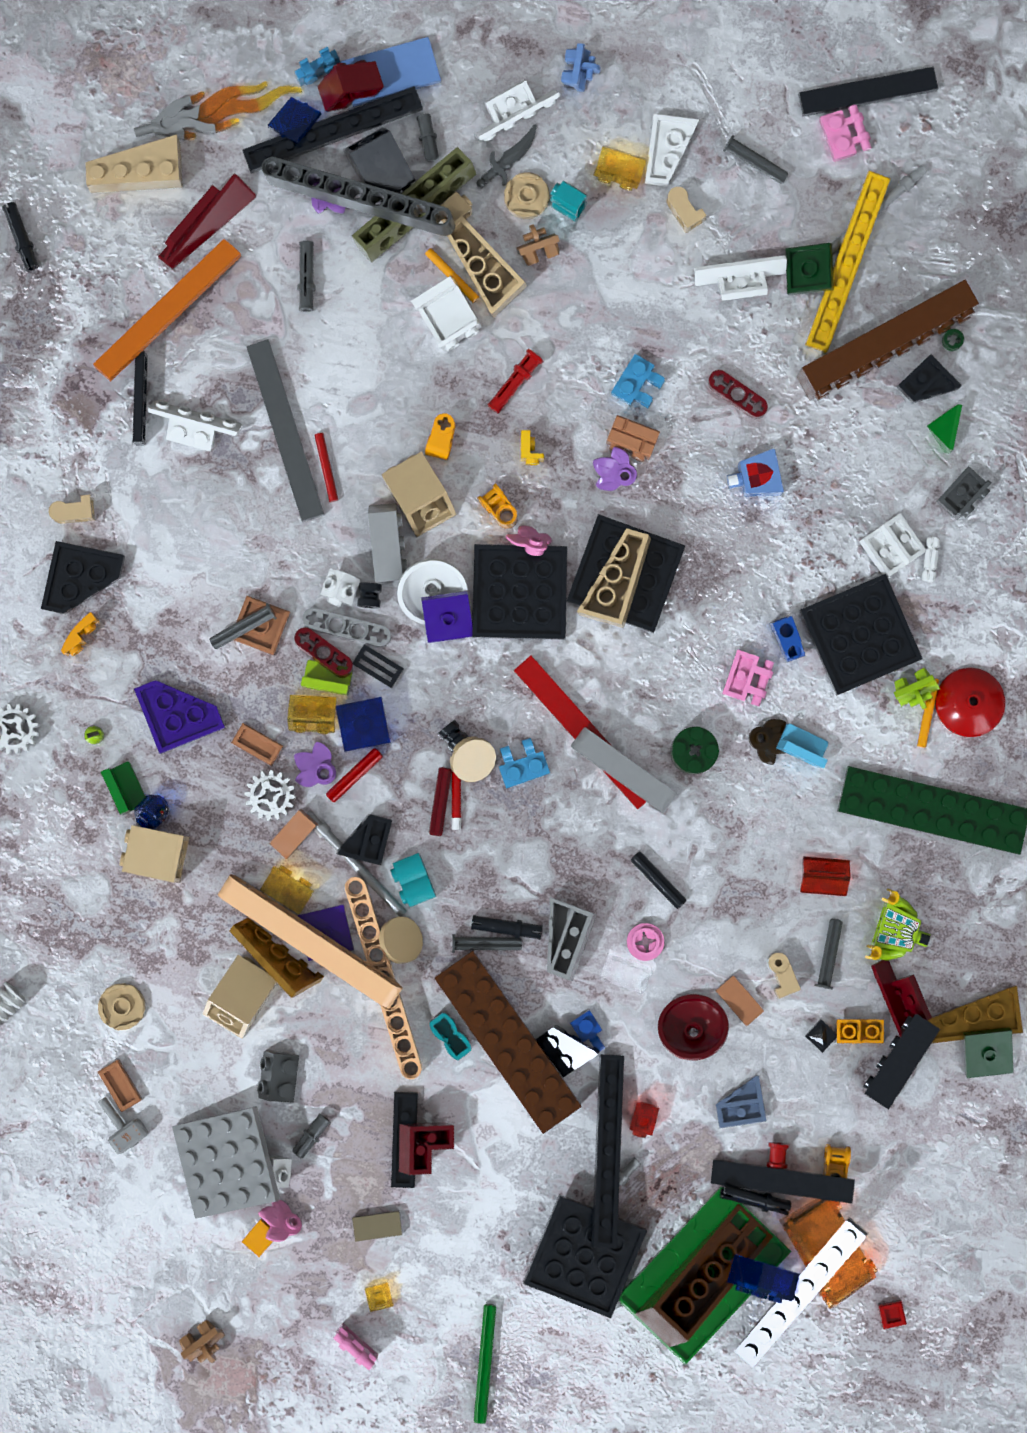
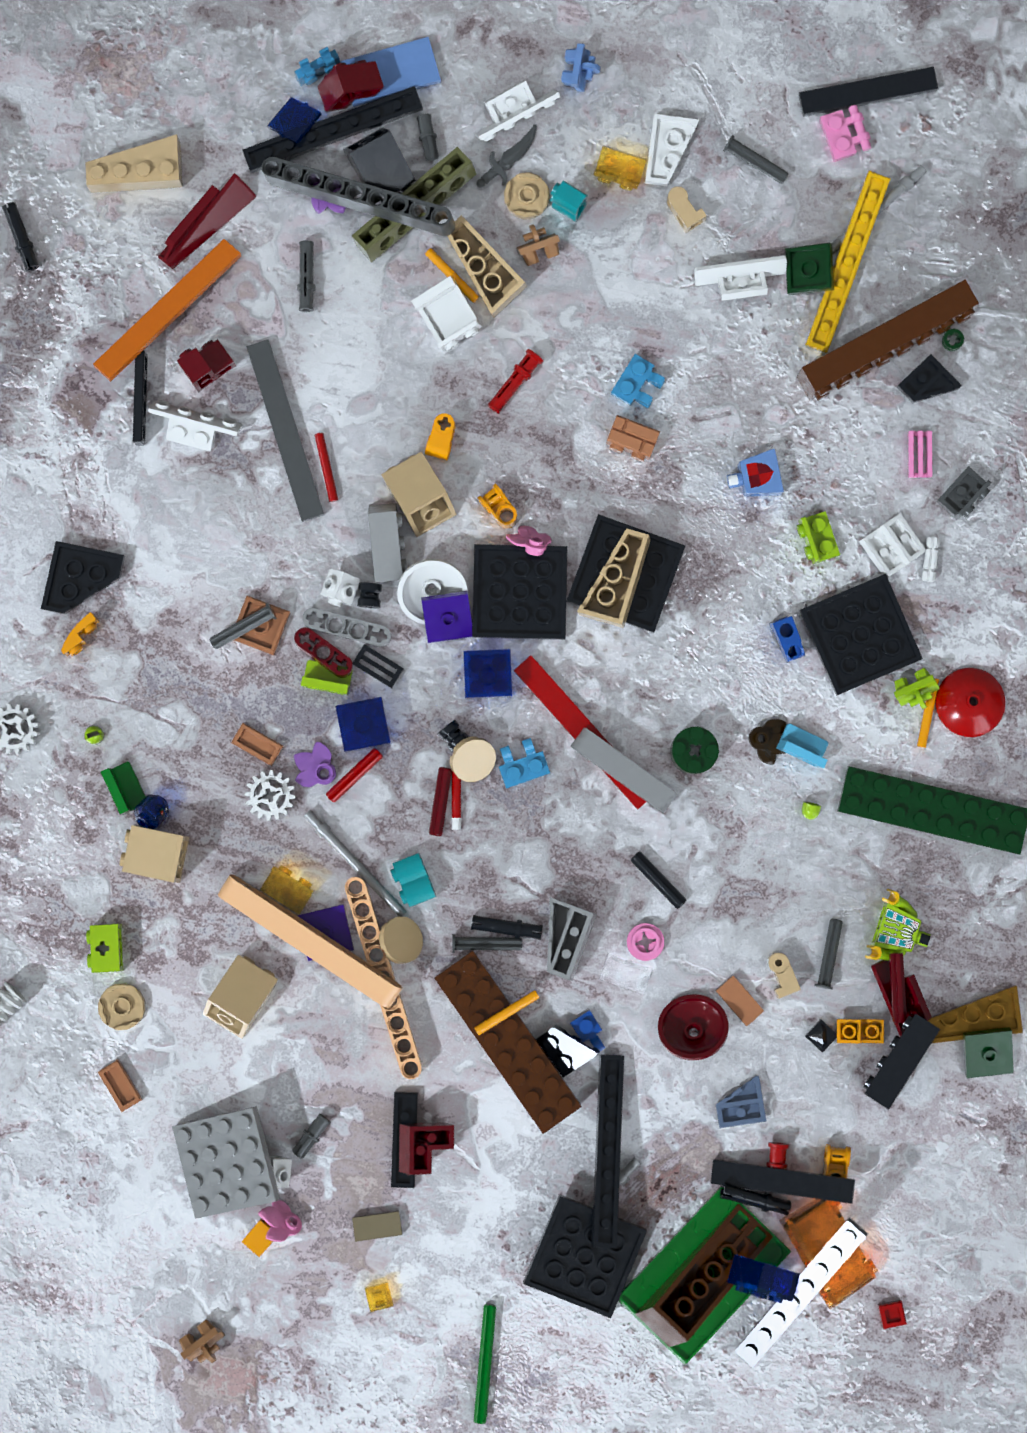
tan leg [49,494,95,524] -> none
light grey piece [98,1097,148,1155] -> none
piece [134,81,303,140] -> none
dark purple plate [134,680,226,754] -> none
pearl gold wing [229,918,324,998] -> none
dark grey bracket [257,1051,299,1103] -> none
nougat tile [269,809,318,859] -> none
clear yellow bracket [287,695,337,734] -> none
bright pink plate [333,1323,378,1370] -> none
black wing [336,814,392,865] -> none
teal brick [430,1011,472,1061] -> none
tan brick [440,191,472,223] -> none
yellow bracket [521,430,544,466] -> none
medium lavender plate [593,447,637,491] -> none
clear red brick [628,1100,659,1138] -> none
dark red beam [708,370,768,419] -> none
bright pink plate [722,650,774,707] -> none
clear red panel [800,856,851,896] -> none
green slope [927,404,962,454] -> none
none -> lime brick [86,924,123,973]
none -> dark red brick [177,339,236,393]
none -> clear blue brick [463,649,512,700]
none -> light orange bar [474,990,540,1035]
none -> lime bracket [796,511,840,564]
none -> lime hinge [802,801,821,820]
none -> dark red axle [889,953,907,1023]
none -> bright pink tile [908,431,932,478]

